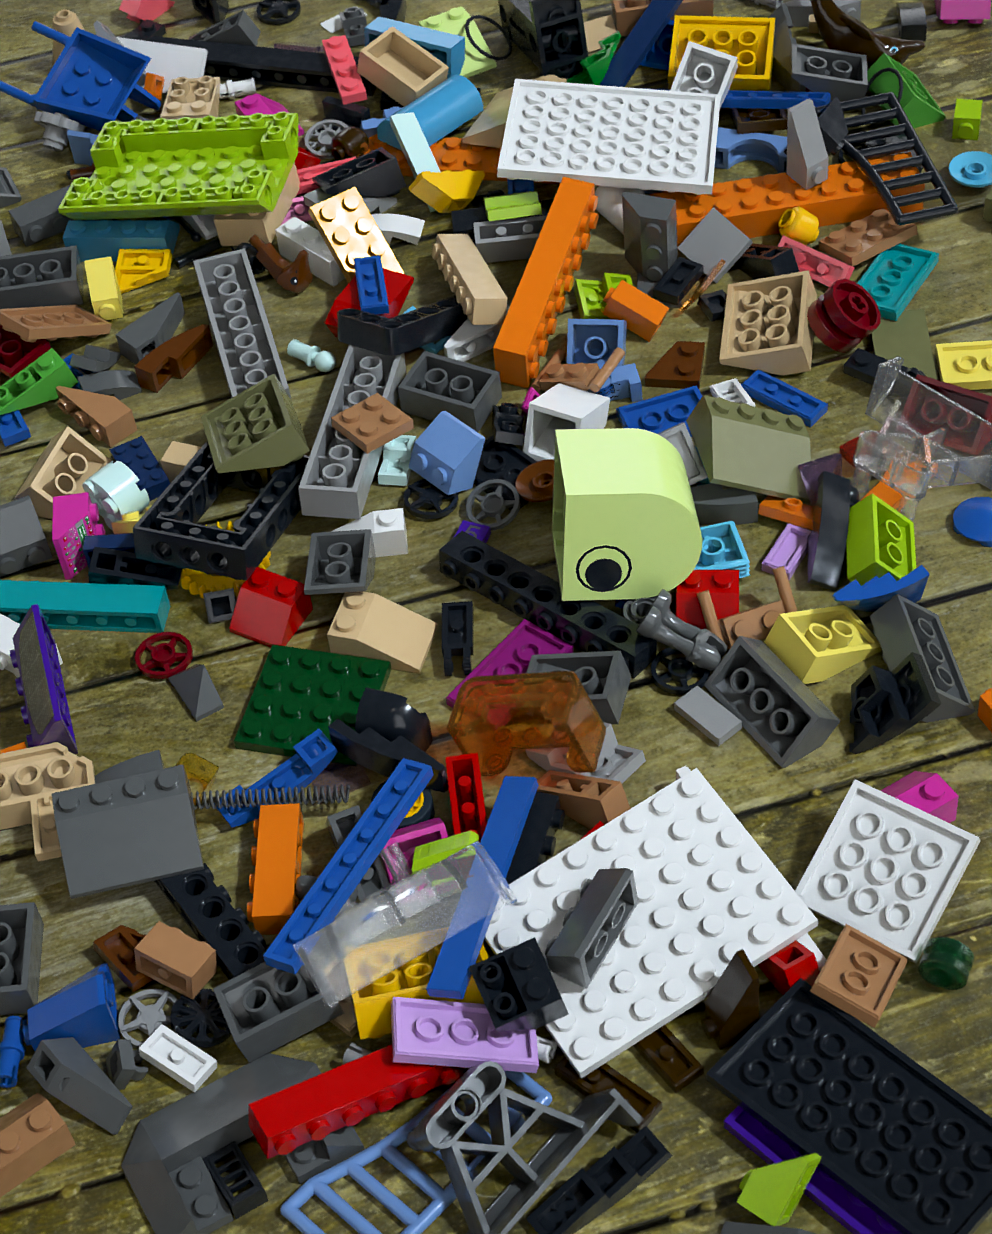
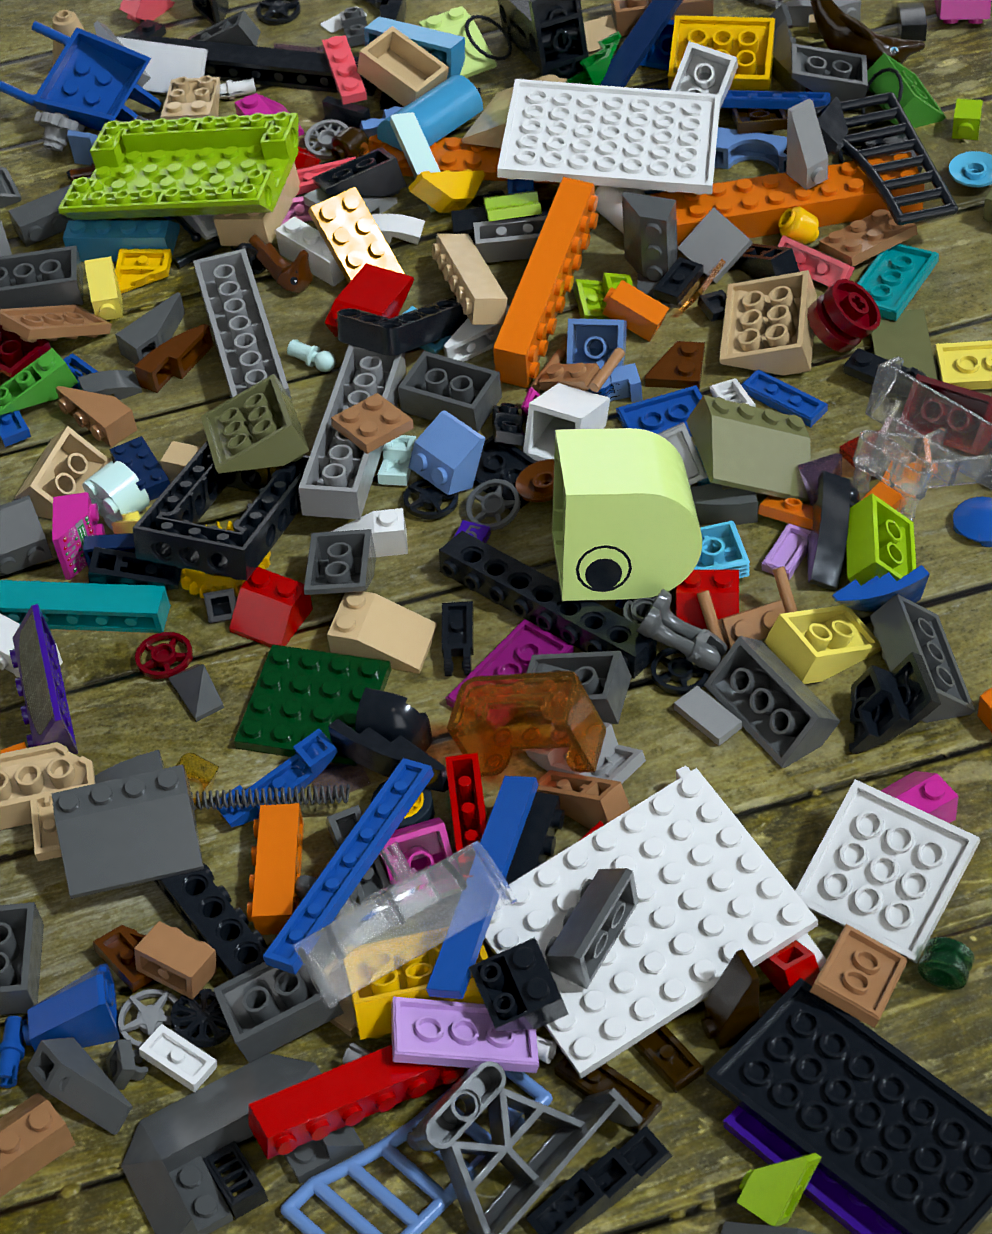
dark grey slope [70,345,121,372] -> none
orange tile [144,72,165,101] -> none
blue tile [353,256,389,315] -> none
lime tile [412,831,479,874] -> none

